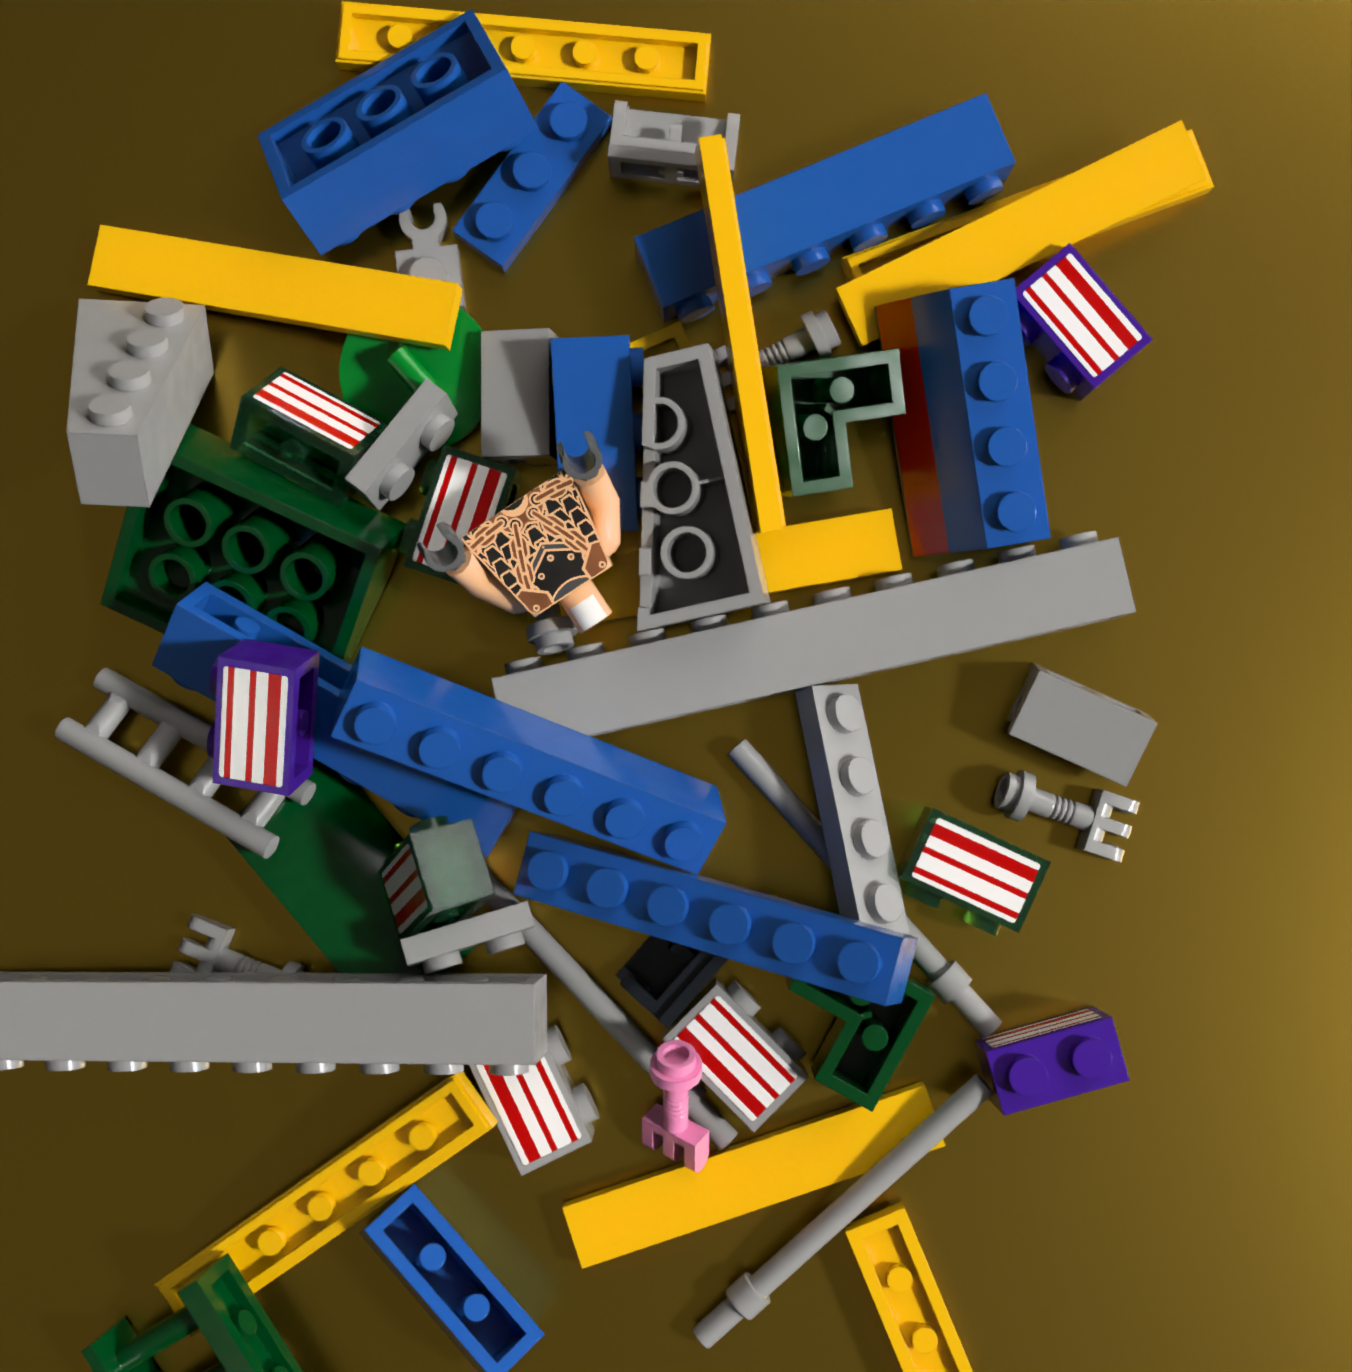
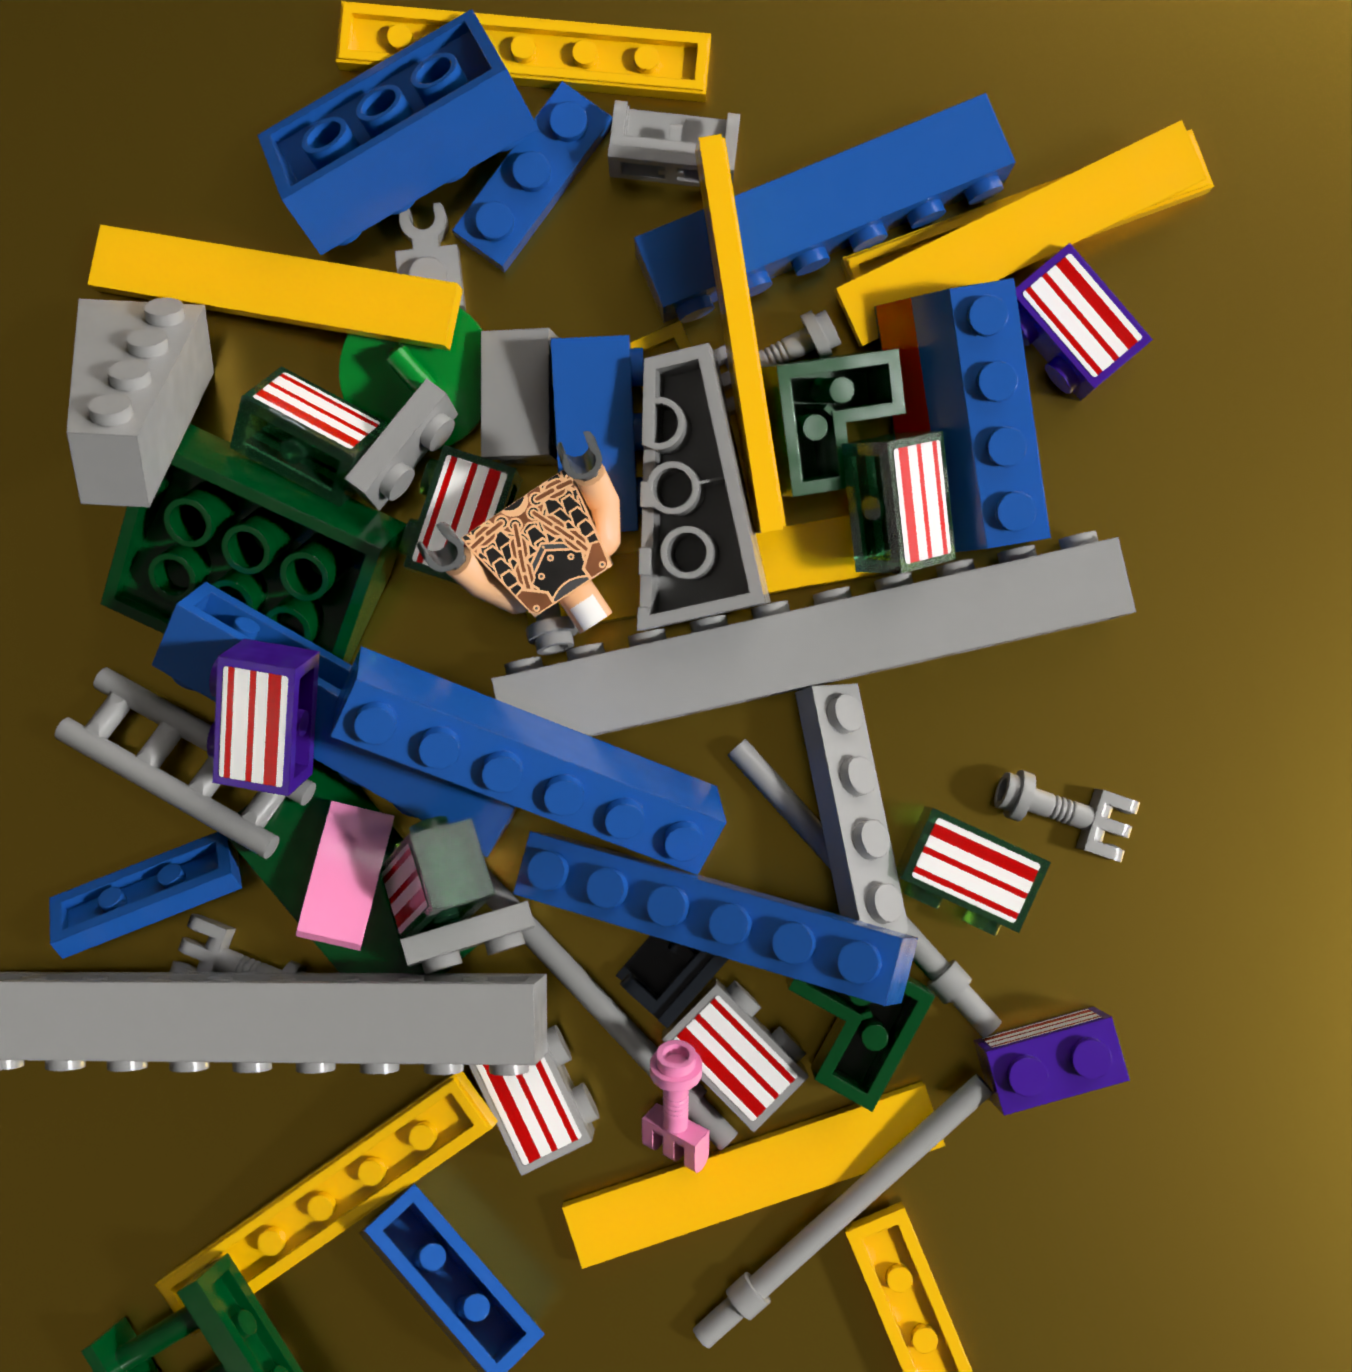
light grey hinge [1007,662,1158,787] -> none
none -> blue plate [49,832,242,959]
none -> bright pink slope [296,801,394,951]
none -> brick [841,431,956,574]

